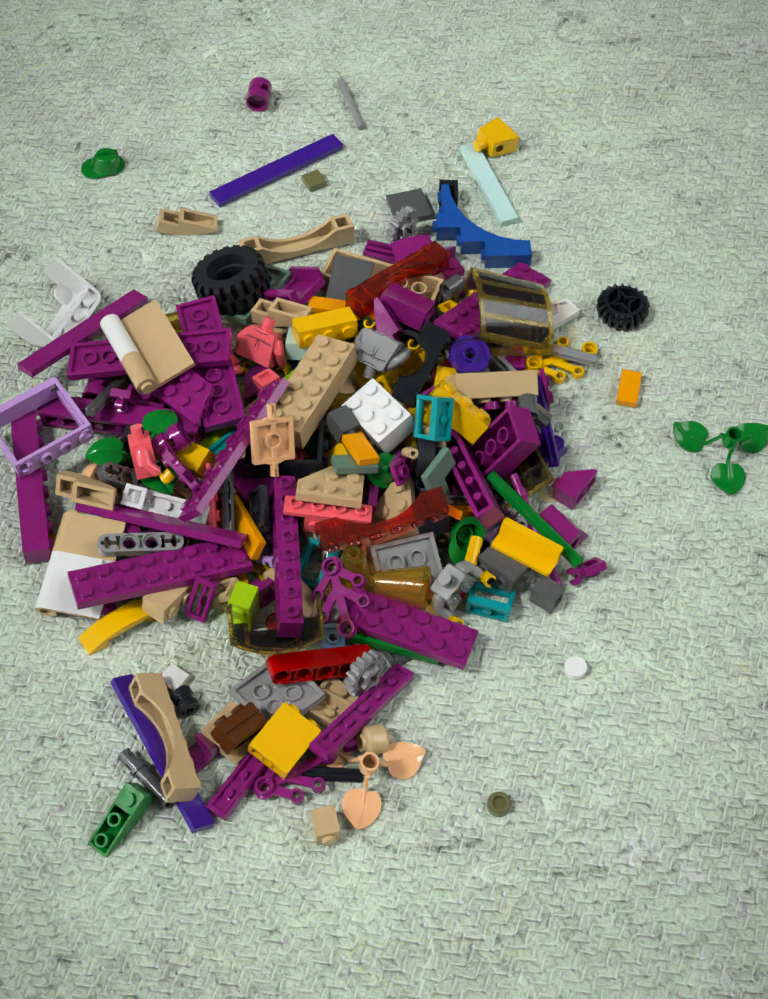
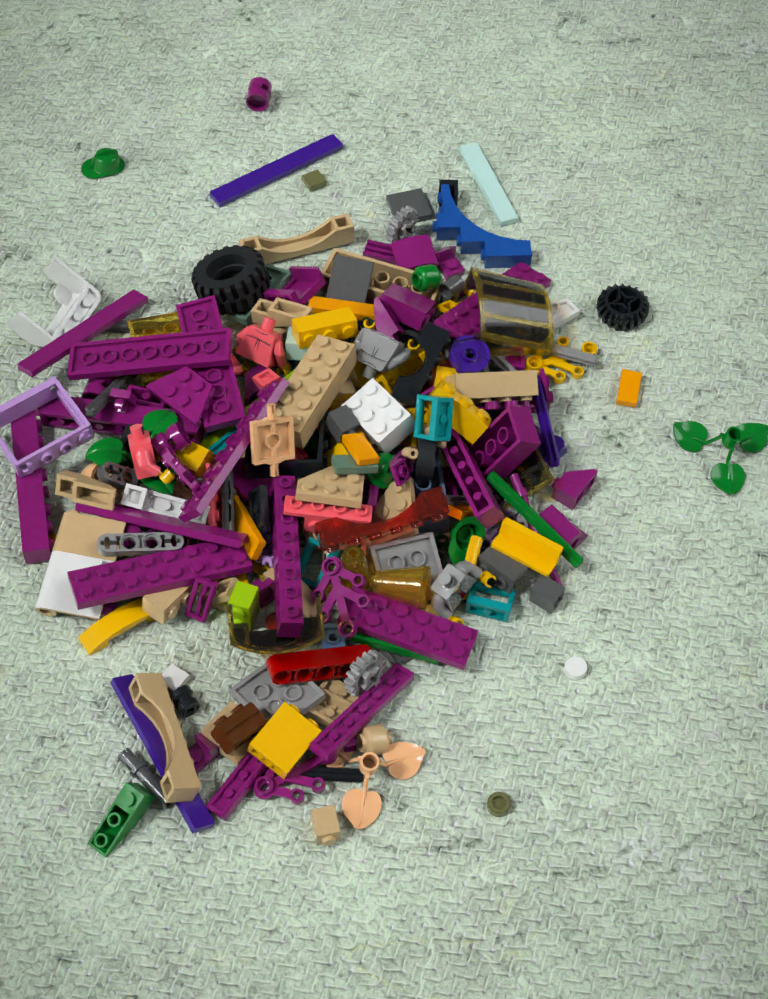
tan door [100,299,195,395] -> none
tan slope [156,207,218,235] -> none
light grey bar [337,77,365,130] -> none
clear red arch [345,240,451,319] -> none
sand green tile [421,447,456,508] -> none
yellow torso [473,117,519,157] -> none
dark grey piece [518,393,551,428] -> none
magenta plate [566,557,607,585] -> none
none -> green head [411,264,442,292]

